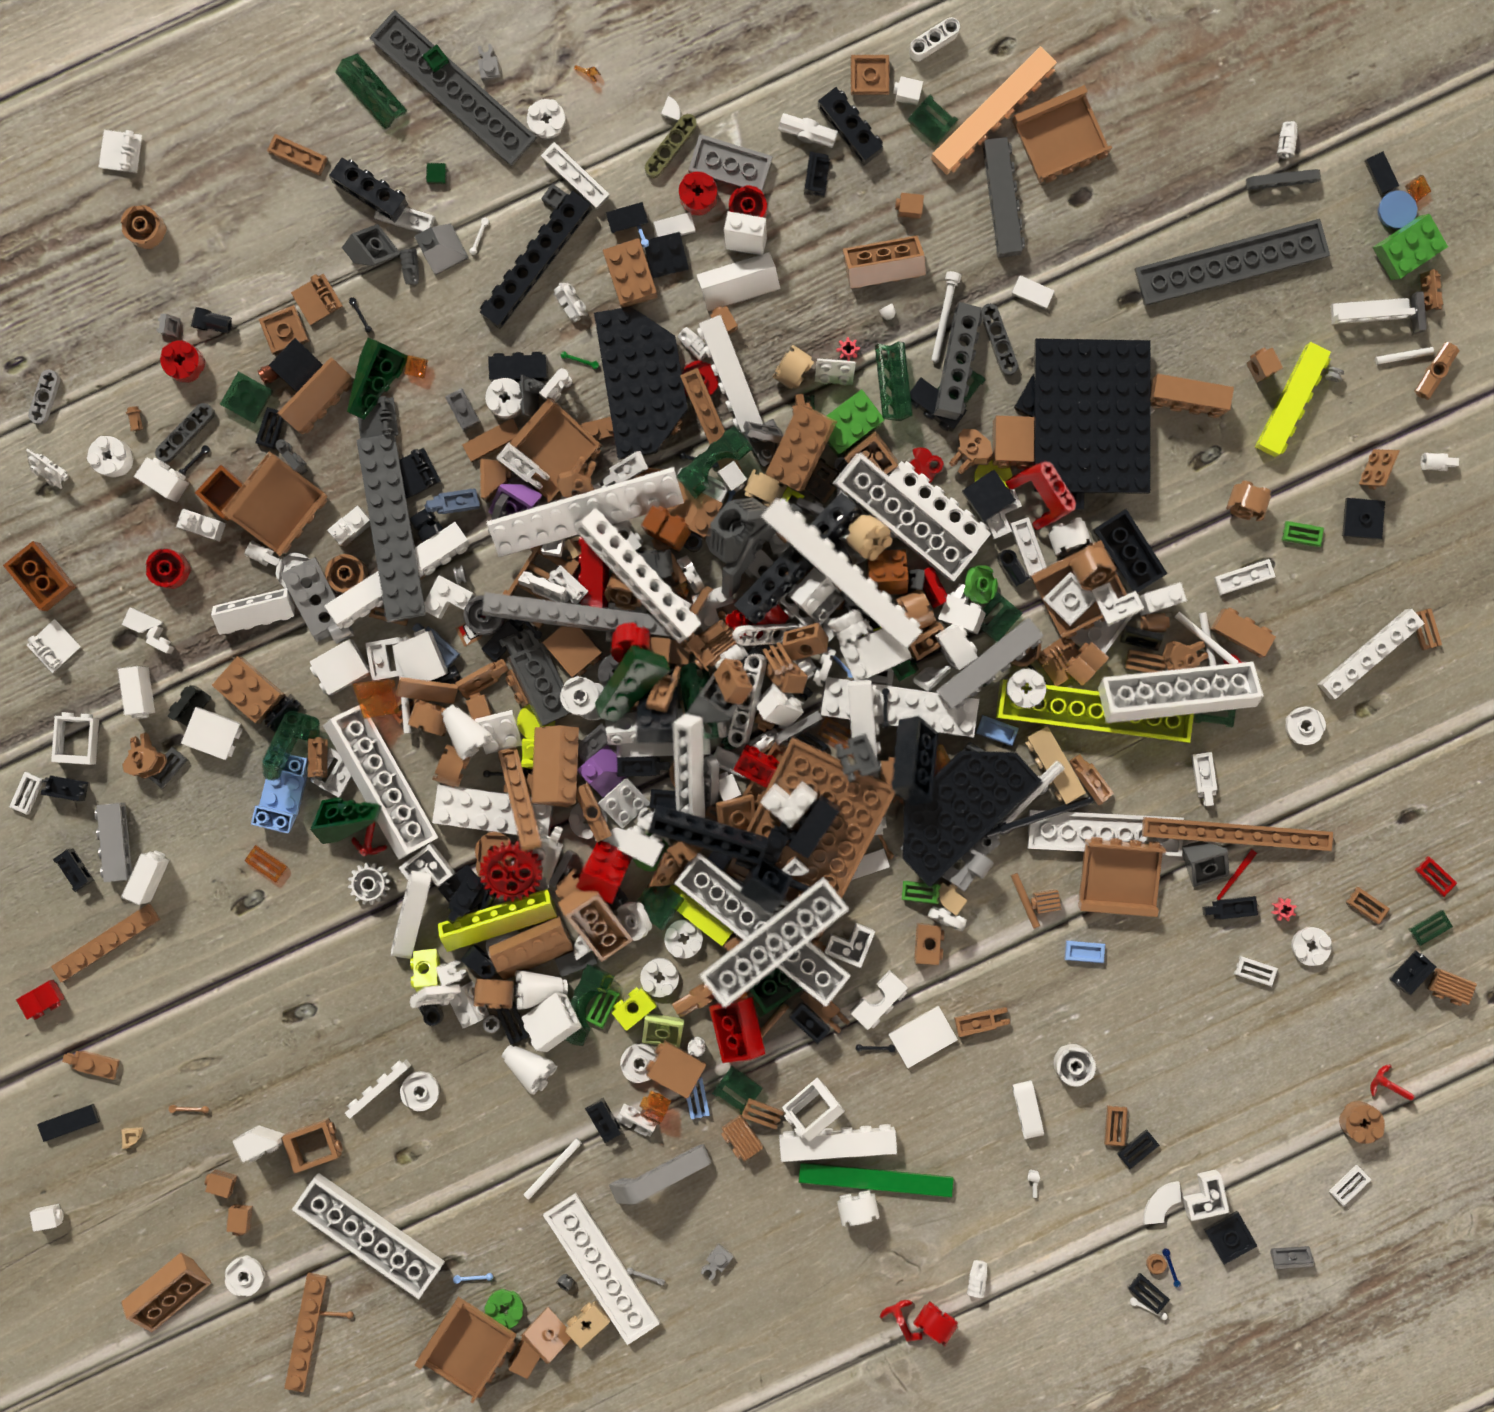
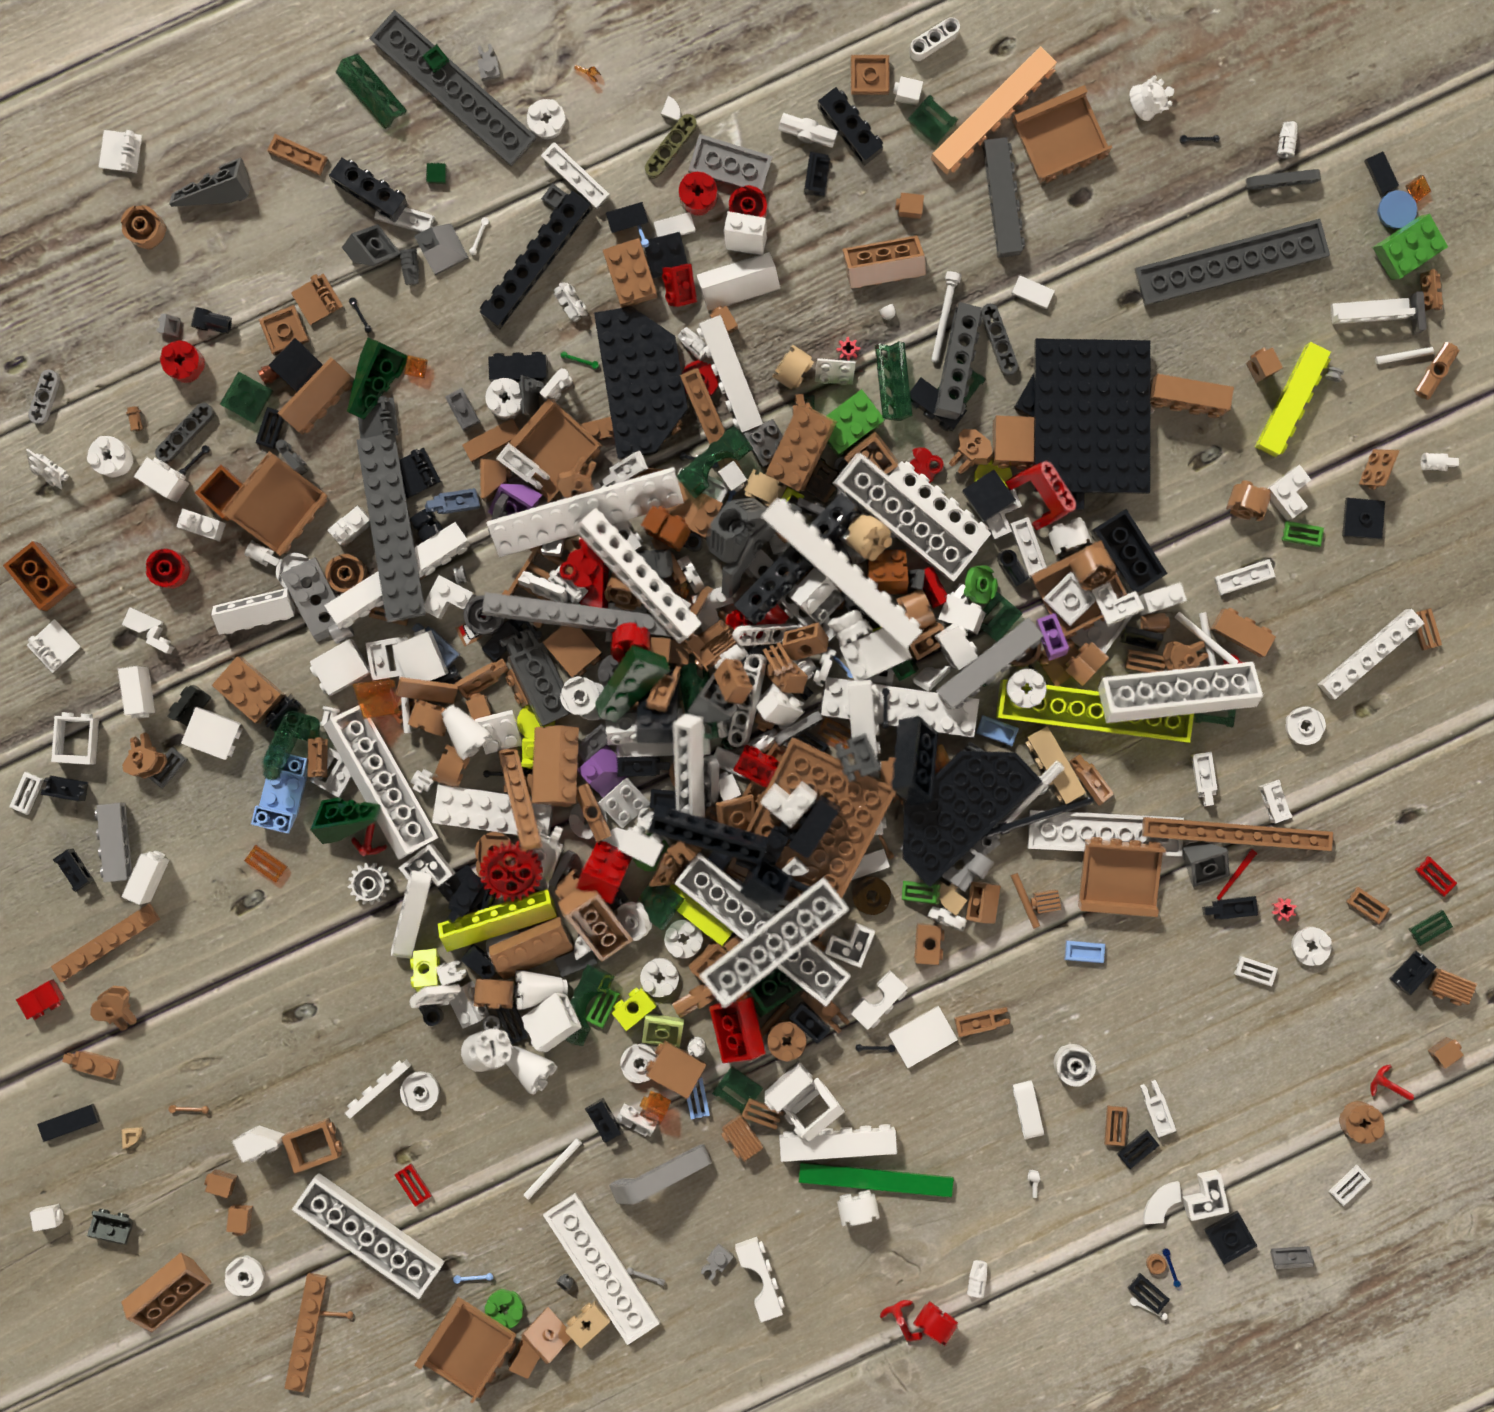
flat silver plate [743,421,783,443] -> none
none -> pearl dark grey bracket [87,1209,134,1245]
none -> medium nougat hinge [90,986,136,1031]
none -> dark grey wedge [169,158,251,207]
none -> white bush [319,706,340,726]
none -> red tile [394,1163,432,1207]
none -> white gear [411,769,434,793]
none -> white cylinder [461,1029,511,1072]
none -> red plate [559,549,598,587]
none -> red bracket [662,264,697,307]
none -> medium nougat hinge [688,940,728,984]
none -> white arch [735,1237,785,1322]
none -> white brick [764,1061,813,1112]
none -> medium nougat brick [767,1020,806,1062]
none -> dark brown plate [853,877,891,915]
none -> medium nougat brick [966,882,1001,924]
none -> medium lavender brick [1036,613,1069,661]
none -> white hair [1129,75,1174,121]
none -> white hinge [1140,1080,1176,1138]
none -> black hinge [1179,135,1220,143]
none -> white hinge [1258,780,1292,823]
none -> white brick [1268,465,1311,521]
none -> medium nougat brick [1428,1037,1464,1069]

